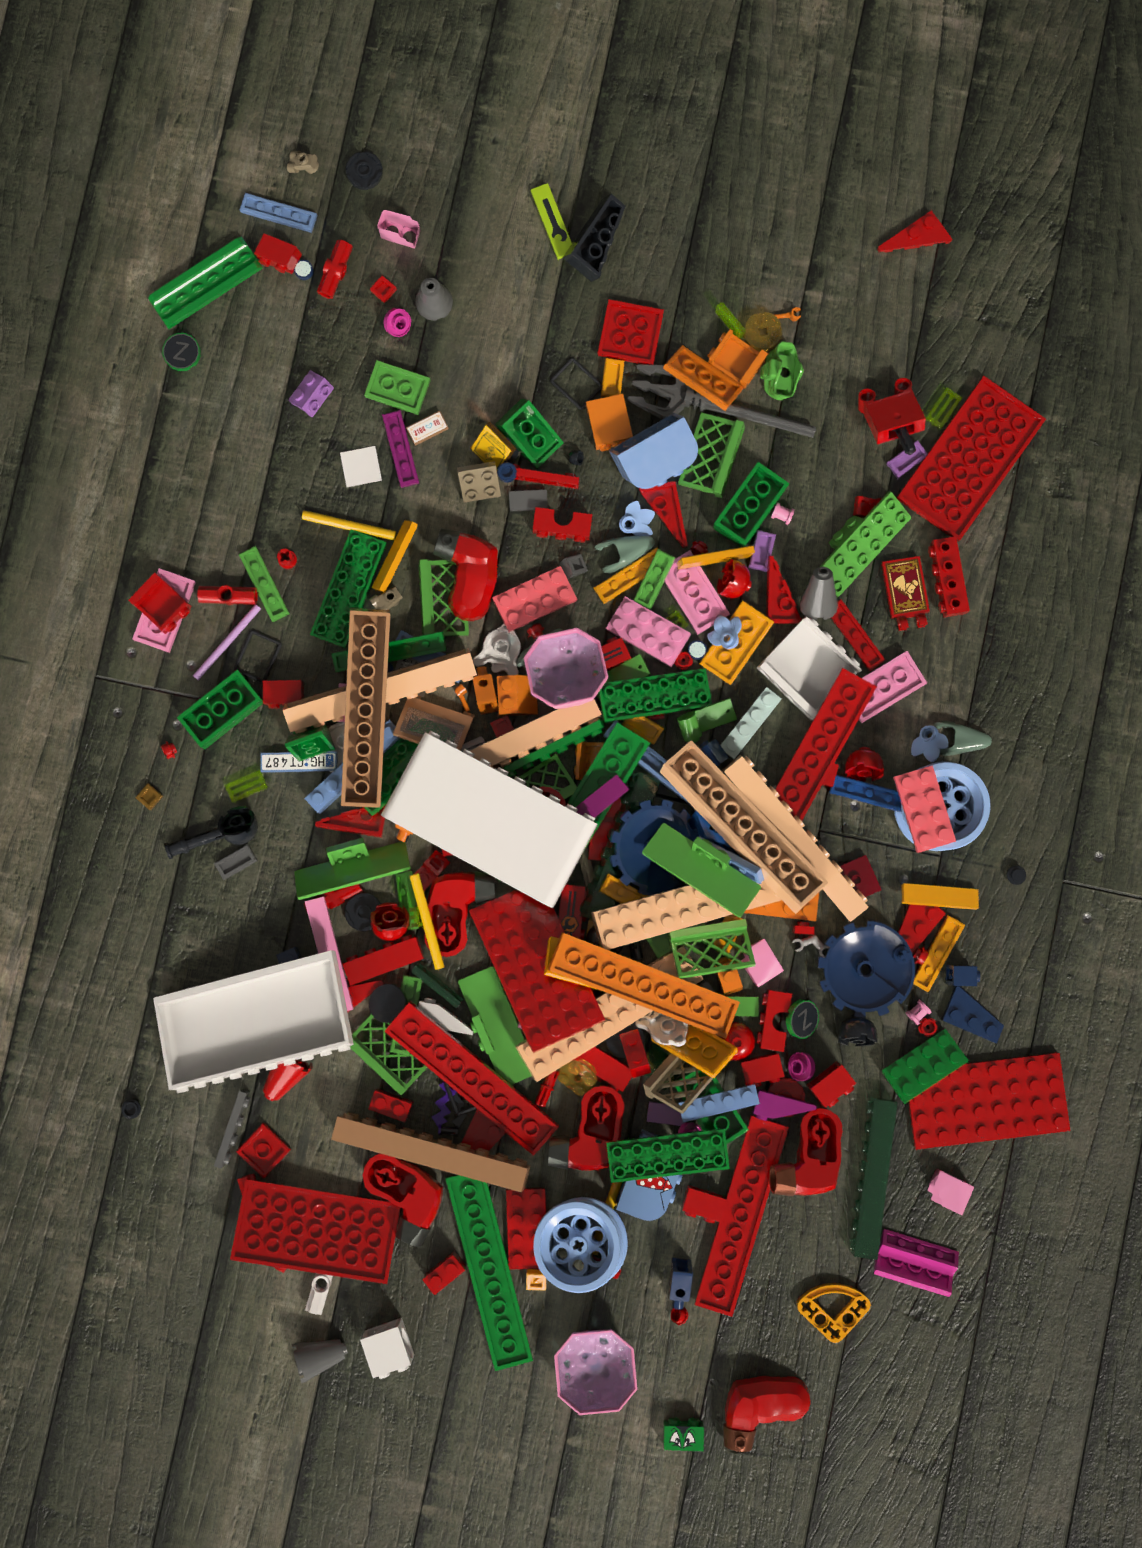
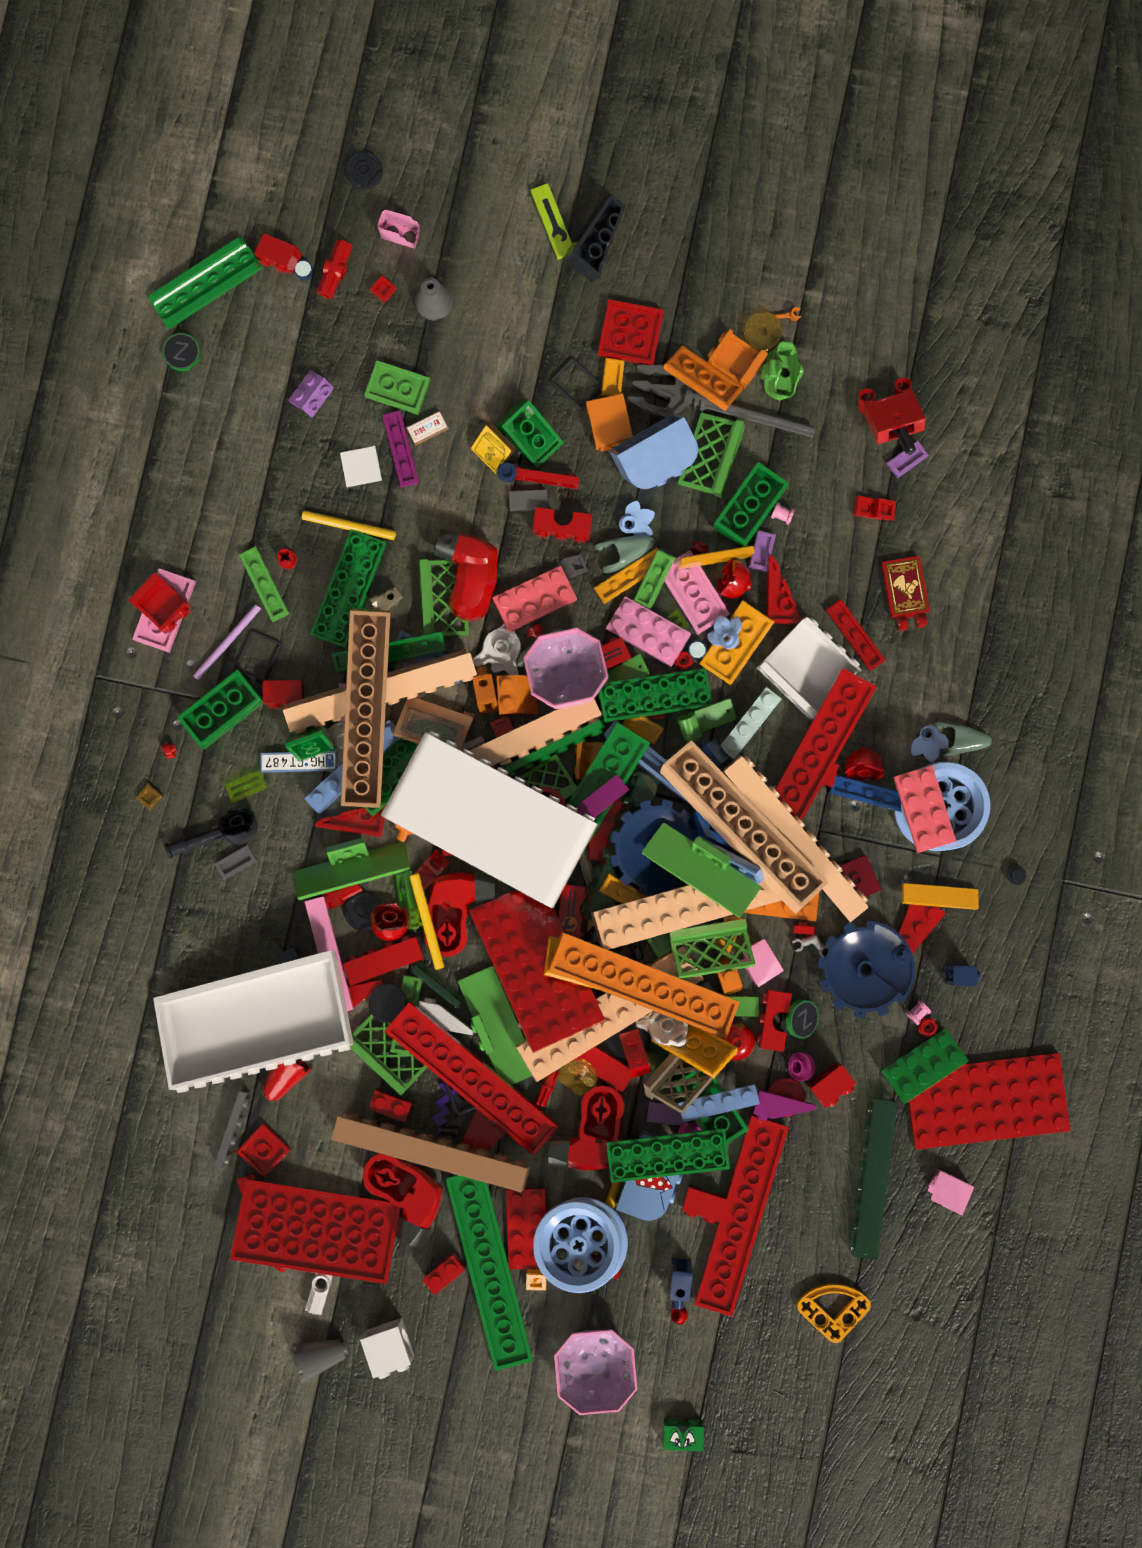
black plate [121,1099,141,1119] -> none
red piece [197,585,258,605] -> none
medium blue tile [240,193,317,233] -> none
dark tan plate [287,151,319,174] -> none
light orange tile [372,520,418,593] -> none
dark pink plate [384,308,411,337] -> none
orange hand [455,684,470,712] -> none
dark tan plate [457,461,501,503] -> none
black hinge [568,450,584,465] -> none
red wing [639,481,688,548] -> none
clear neon green tile [715,302,745,339] -> none
red piece [723,1376,811,1452] -> none
red brick [739,1052,784,1087] -> none
red piece [769,1108,843,1196] -> none
dark grey cone [800,567,838,620] -> none
bright green bracket [820,492,911,598] -> none
black cylinder [838,1014,878,1047] -> none
bright pink plate [859,651,927,723] -> none
dark pink slope [874,1229,959,1297] -> none
red wing [877,210,952,252] -> none
red plate [897,376,1046,542] -> none
light orange tile [913,915,965,992] -> none
red plate [913,946,929,965] -> none
clear neon green tile [926,387,962,430] -> none
red brick [928,536,970,618] -> none
dark blue wing [942,986,1004,1044] -> none

